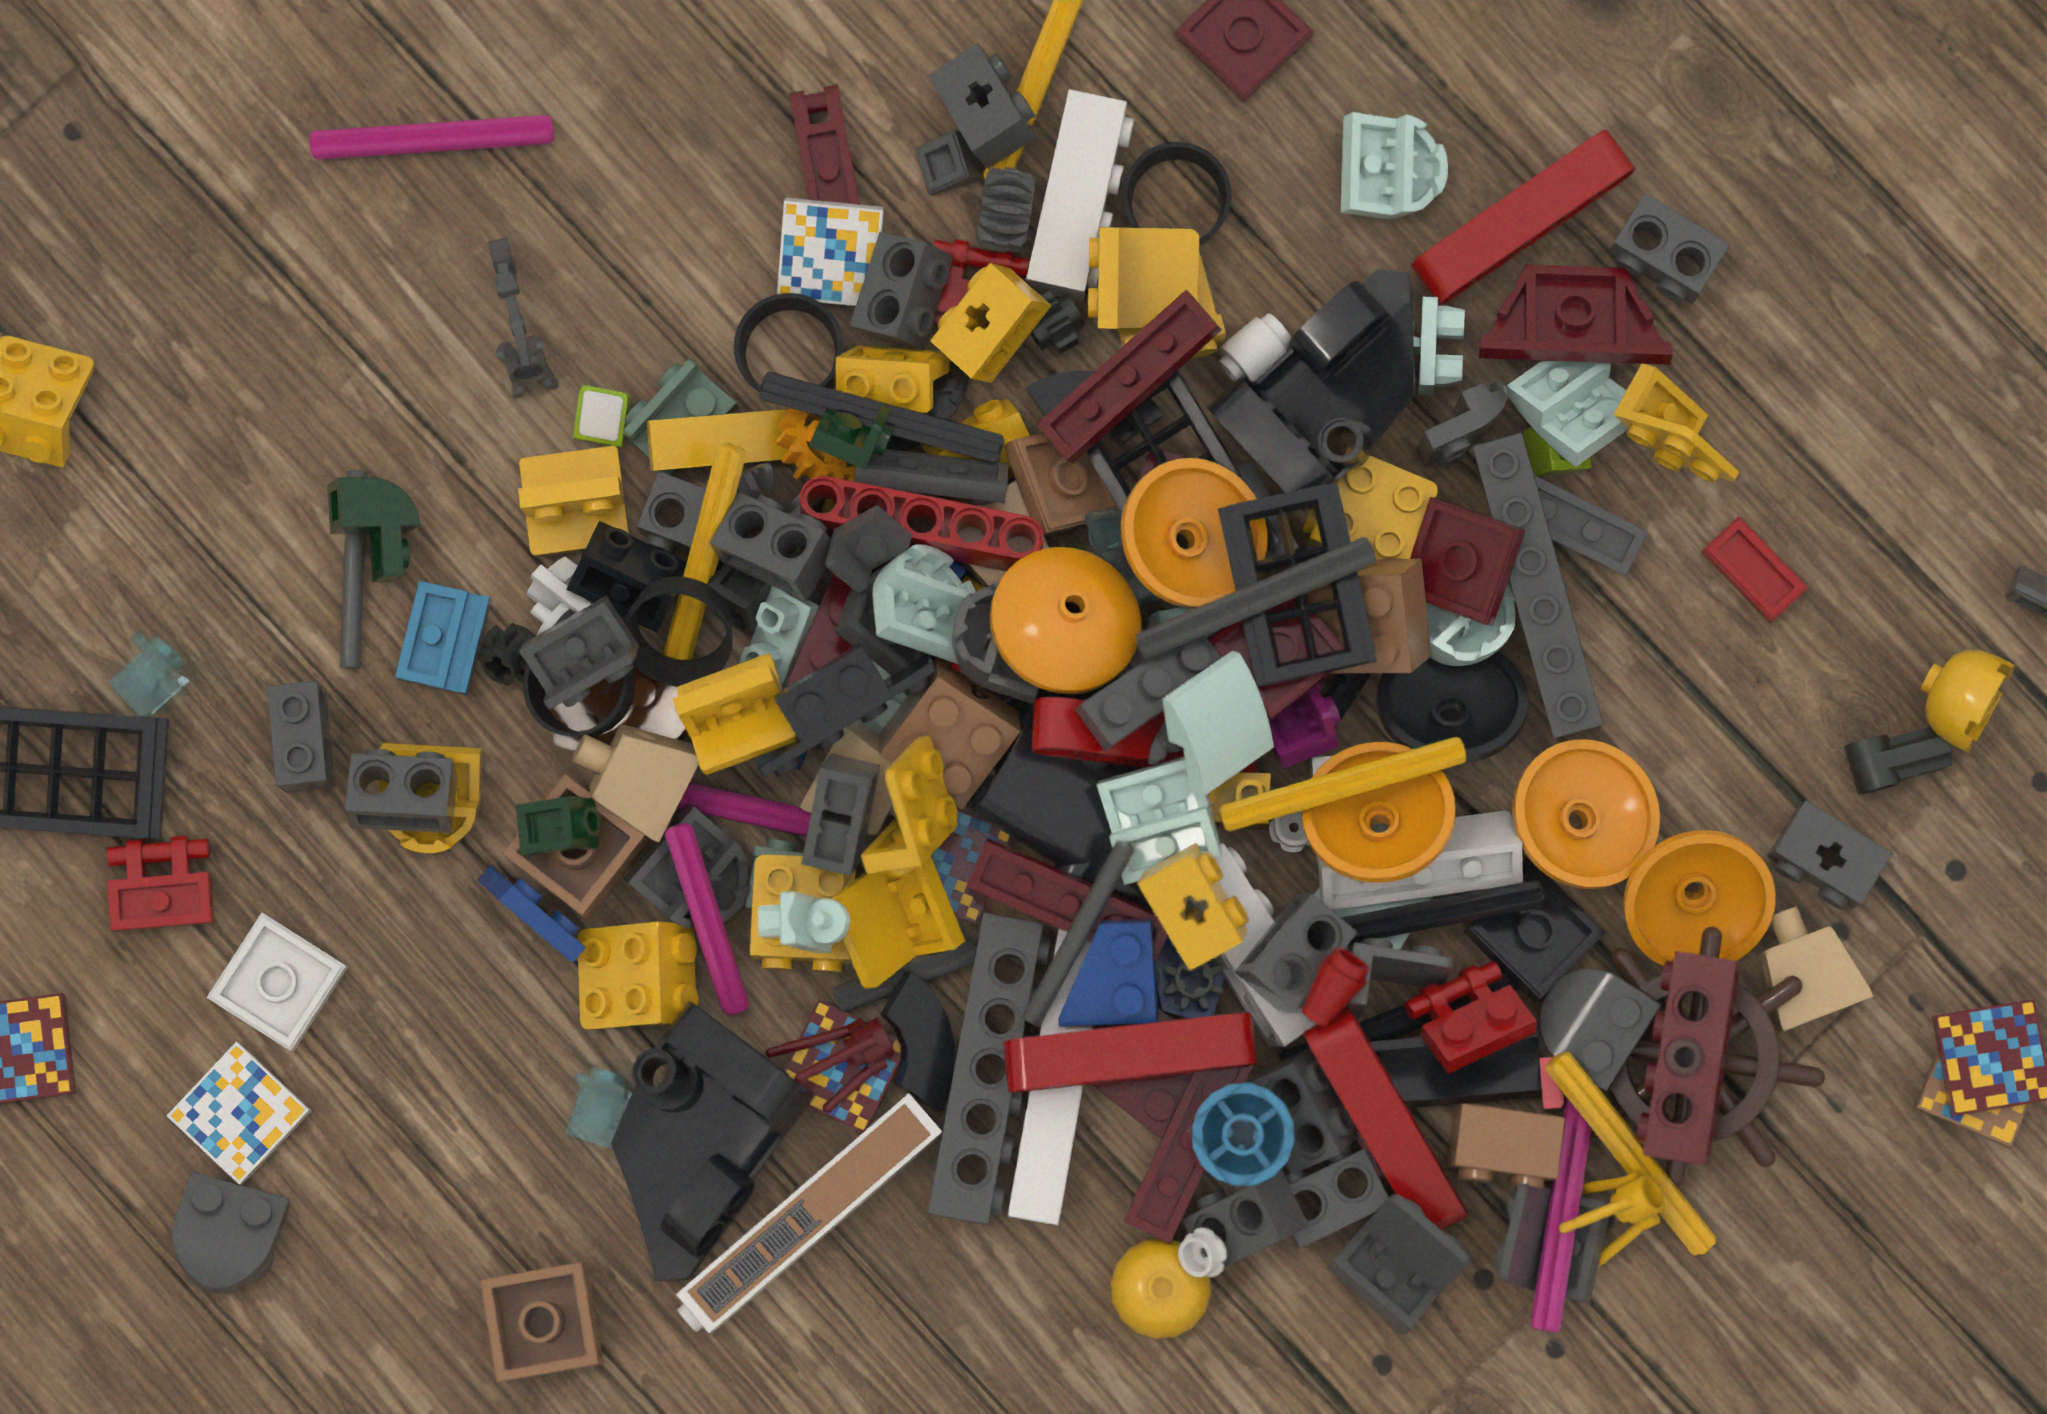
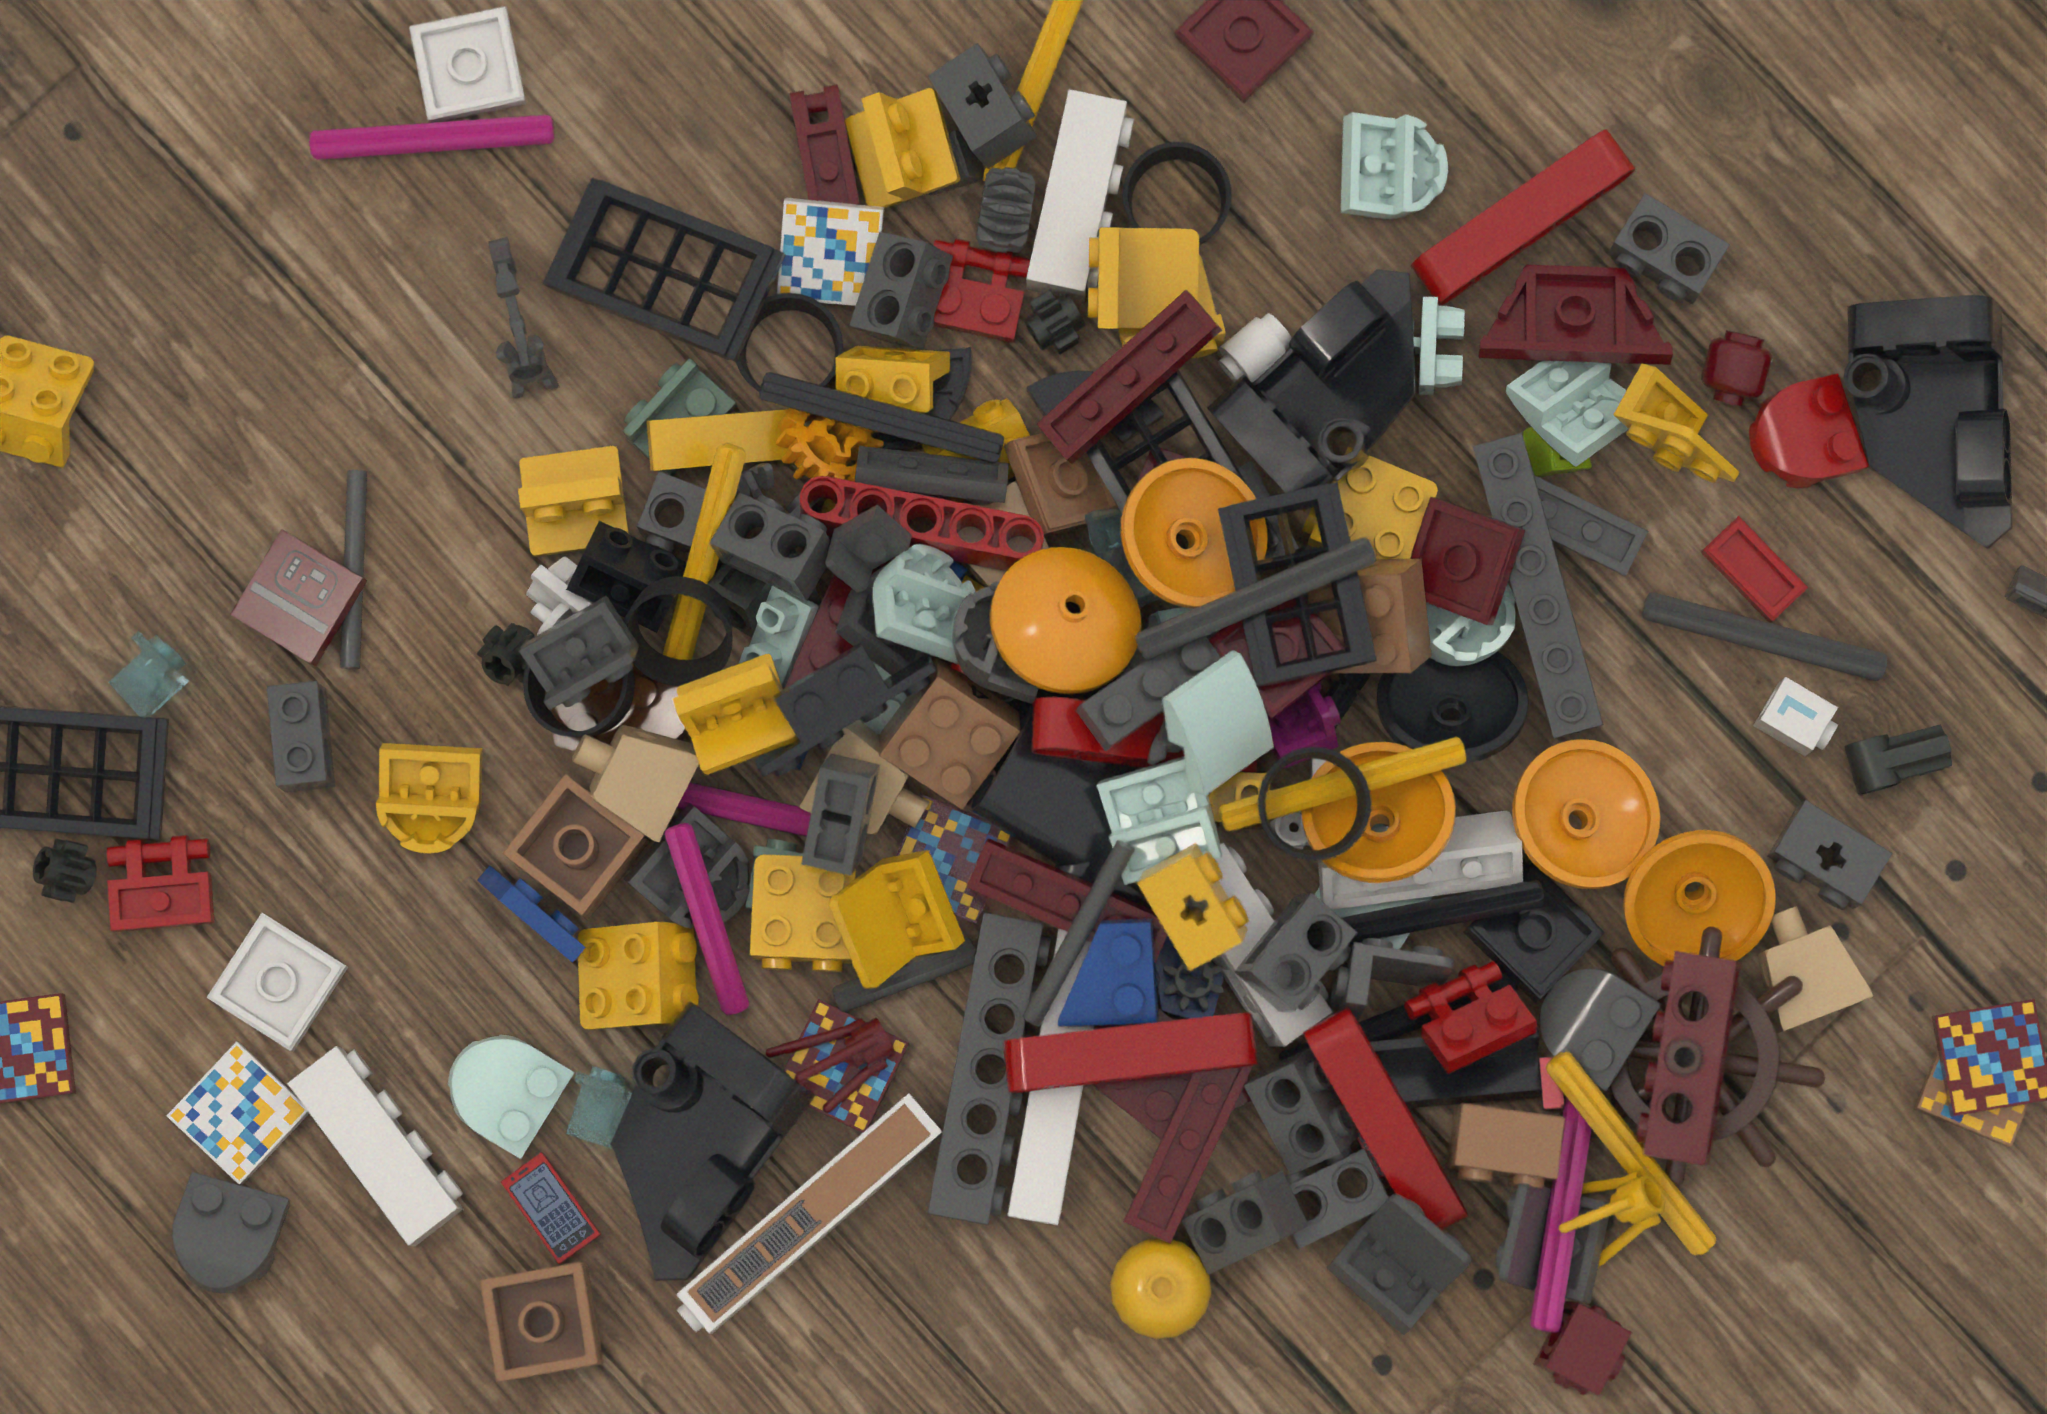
dark green brick [327,477,420,583] -> none
dark grey brick [345,749,458,833] -> none
dark azure plate [395,581,492,696] -> none
dark green bracket [516,796,601,856] -> none
white slope [573,385,632,448] -> none
light aqua hips [758,892,850,954] -> none
dark green bracket [809,405,894,470] -> none
yellow bracket [861,736,958,876] -> none
black tile [880,971,955,1111] -> none
yellow brick [930,263,1052,383] -> none
white plate [1178,1228,1227,1277] -> none
dark azure cylinder [1192,1083,1295,1186] -> none
red cone [1301,947,1370,1027] -> none
dark grey slope [1417,379,1508,468] -> none
yellow cylinder [1920,650,2015,753] -> none
none -> pearl dark grey gear [33,839,97,903]
none -> tile [230,529,368,666]
none -> white brick [287,1046,464,1246]
none -> white tile [409,7,526,123]
none -> light aqua slope [448,1035,574,1159]
none -> tile [501,1152,602,1265]
none -> black piece [543,178,786,362]
none -> yellow bracket [845,88,960,208]
none -> black tyre [1258,747,1371,861]
none -> dark red head [1533,1301,1632,1396]
none -> dark grey axle [1642,592,1887,681]
none -> dark red head [1701,330,1773,406]
none -> red slope [1749,373,1869,488]
none -> white brick [1753,677,1838,756]
none -> black panel [1843,295,2012,549]

